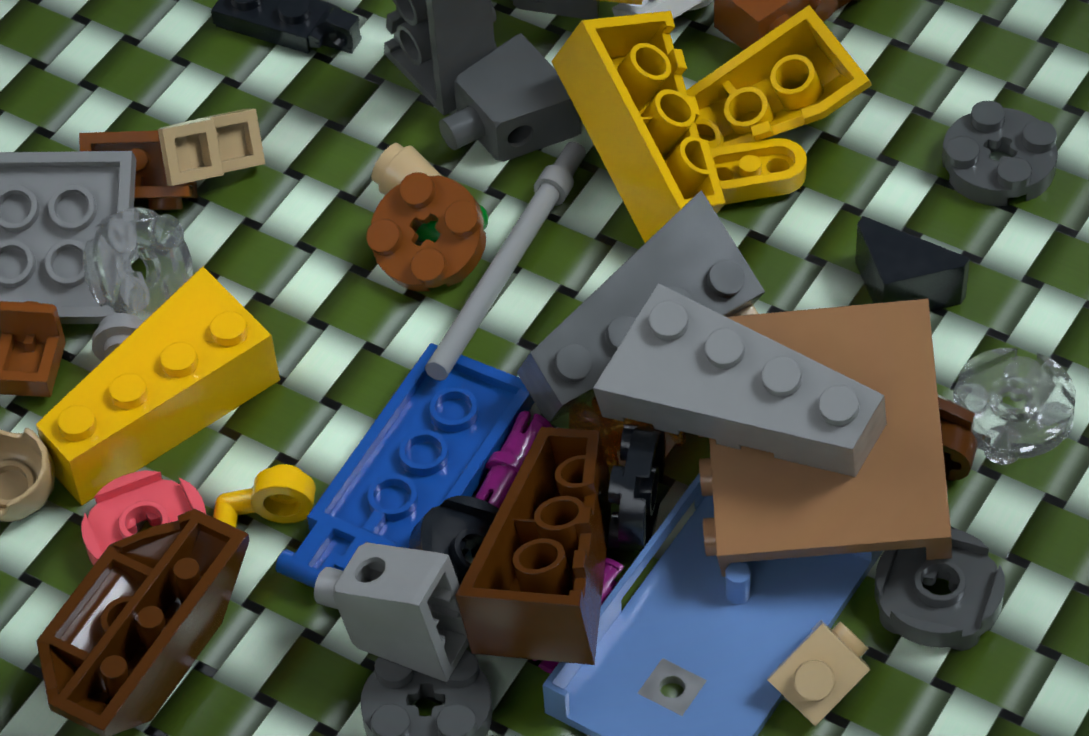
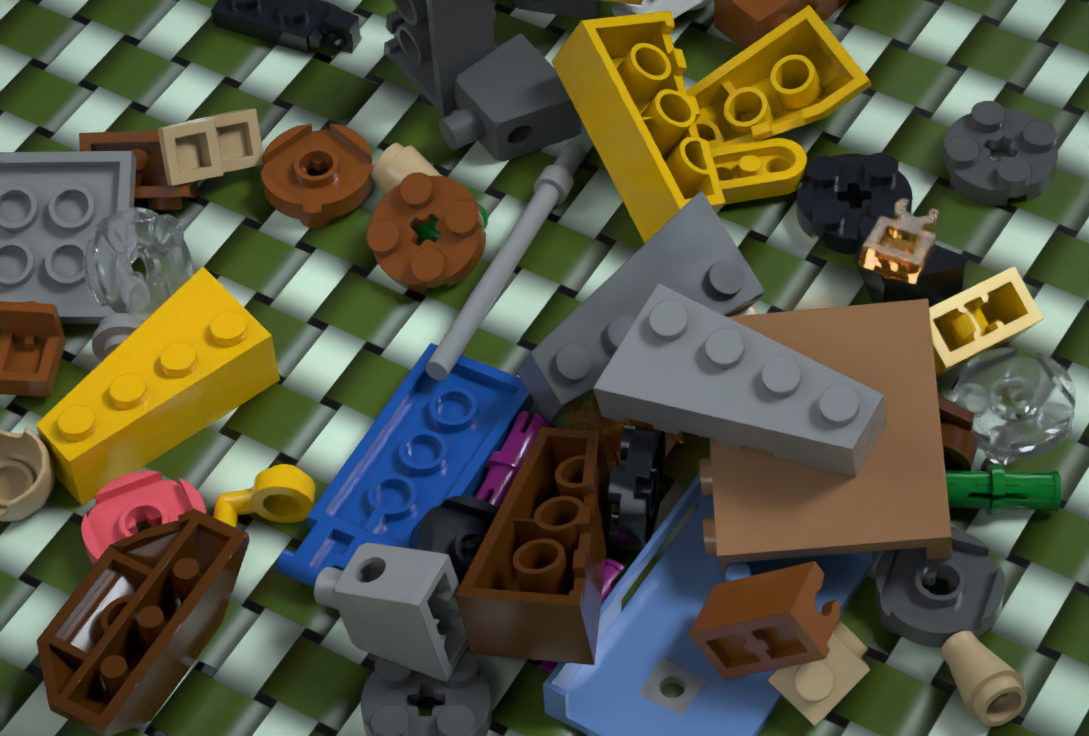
none -> dark orange plate [261,124,376,229]
none -> dark orange hinge [688,561,840,680]
none -> black plate [796,153,913,254]
none -> clear orange plate [858,198,939,285]
none -> yellow brick [929,266,1044,378]
none -> tan cone [941,631,1027,727]
none -> green pin [945,465,1061,515]

